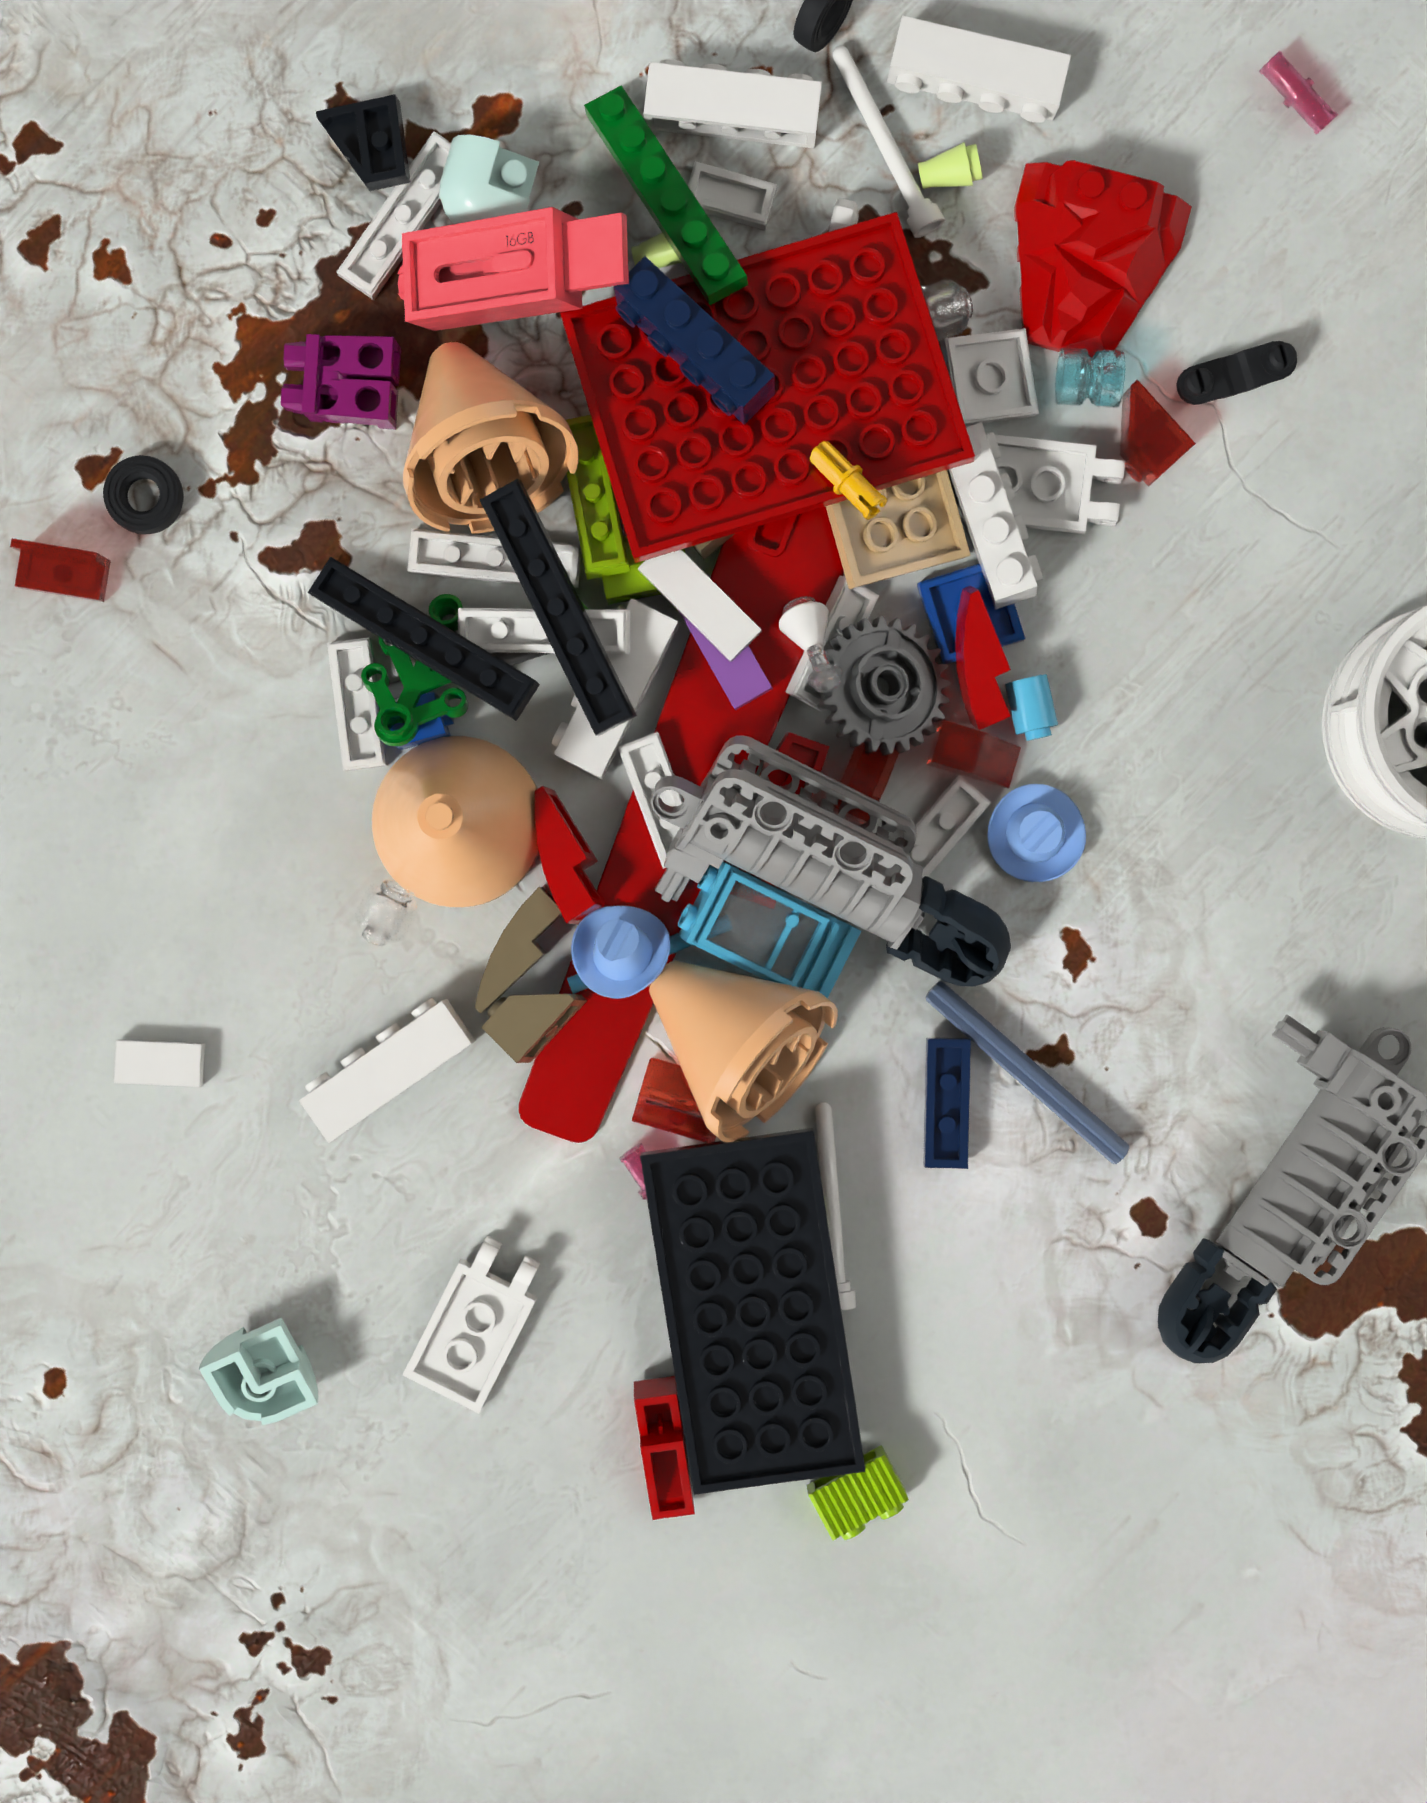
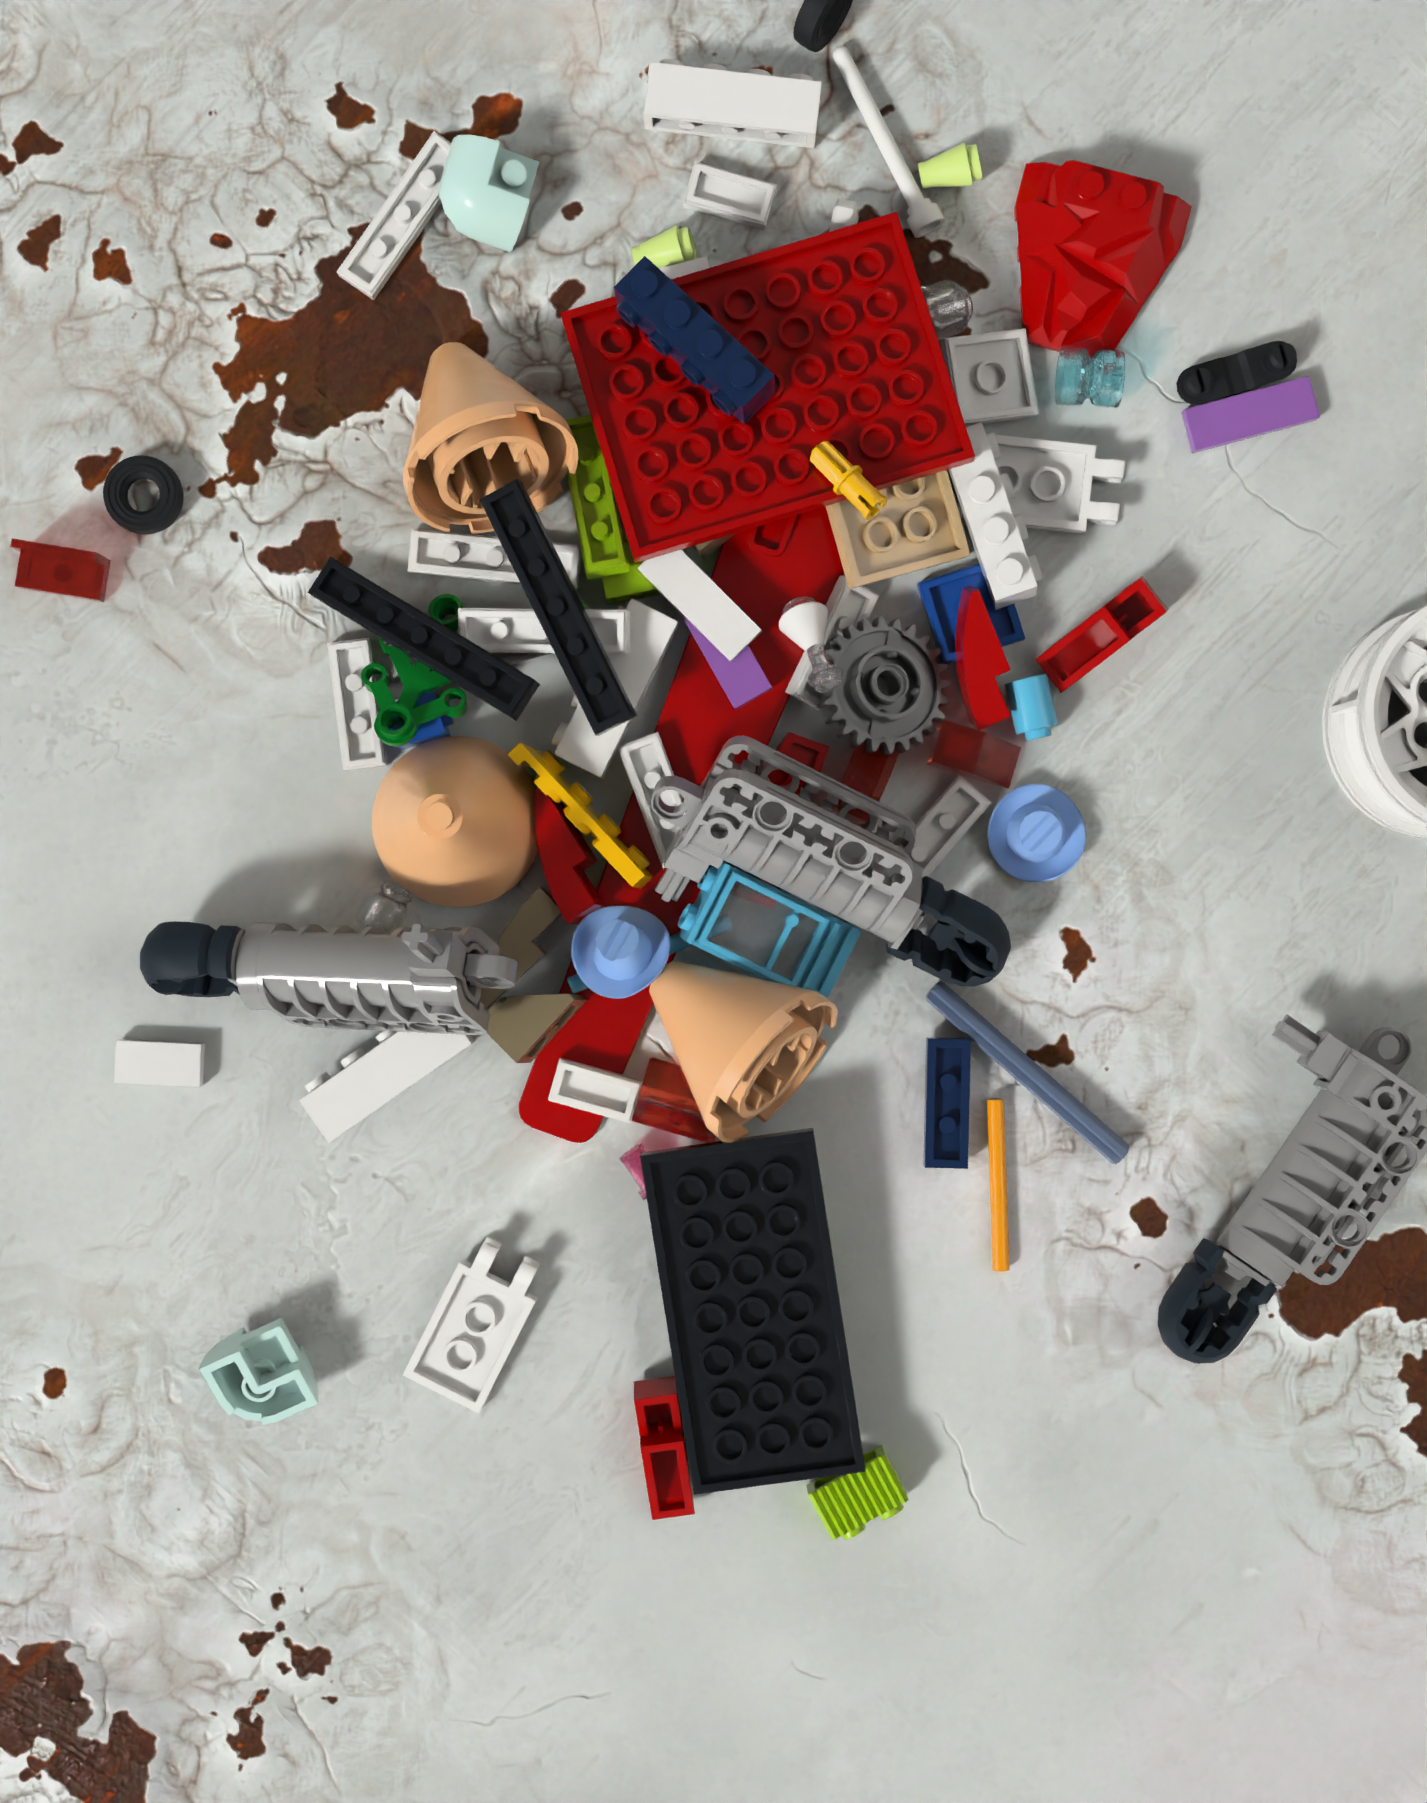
magenta hips [281,334,401,430] -> none
black wing [316,94,411,191] -> none
coral piece [397,207,629,331] -> none
green plate [584,85,748,306] -> none
white piece [815,1102,857,1310] -> none
white brick [887,15,1071,123] -> none
clear red slope [1120,379,1196,487] -> none
clear pink pin [1259,50,1338,135] -> none
none -> light grey piece [140,921,518,1035]
none -> yellow wing [507,742,653,889]
none -> white tile [548,1057,642,1123]
none -> light orange bar [987,1098,1010,1271]
none -> red slope [1035,576,1169,693]
none -> medium lavender tile [1181,376,1320,454]

